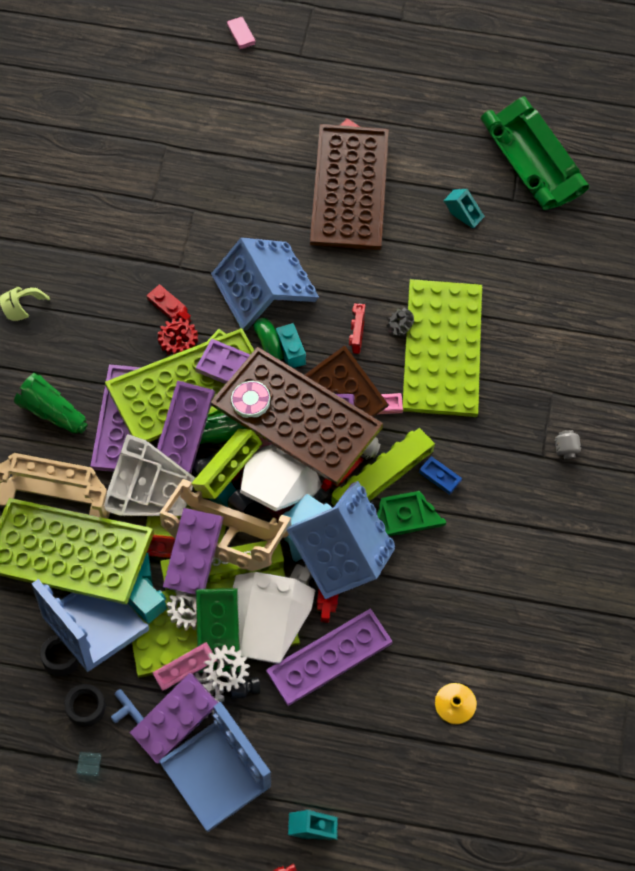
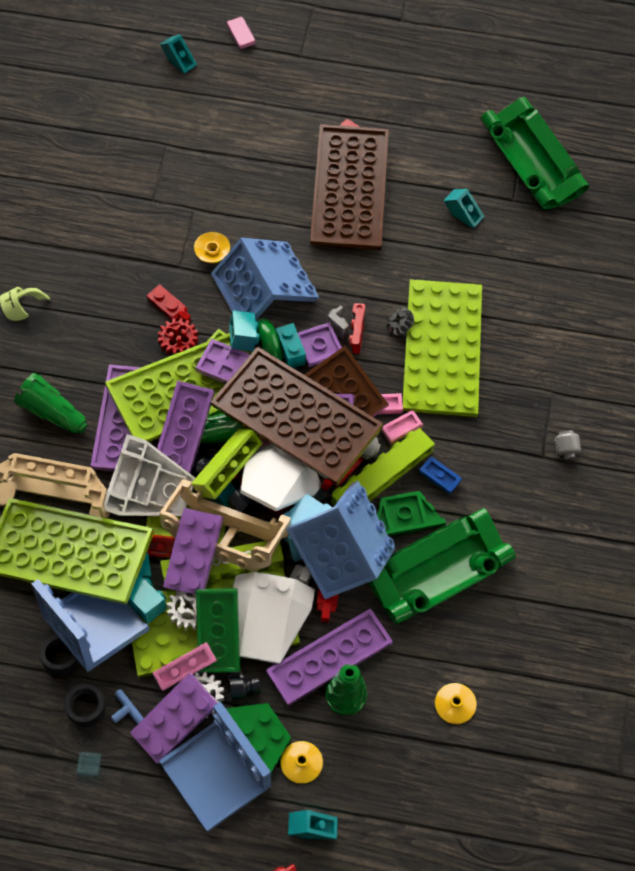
white gear [203,645,250,692] -> none
tile [231,381,270,418] -> none
none -> teal slope [160,34,197,73]
none -> yellow dish [194,232,230,263]
none -> green wing [225,703,291,772]
none -> teal brick [229,310,259,352]
none -> yellow dish [281,741,323,784]
none -> medium lavender plate [298,322,342,367]
none -> green cone [325,664,367,716]
none -> light grey bracket [327,305,349,339]
none -> green panel [368,508,516,625]
none -> bright pink tile [381,410,423,445]

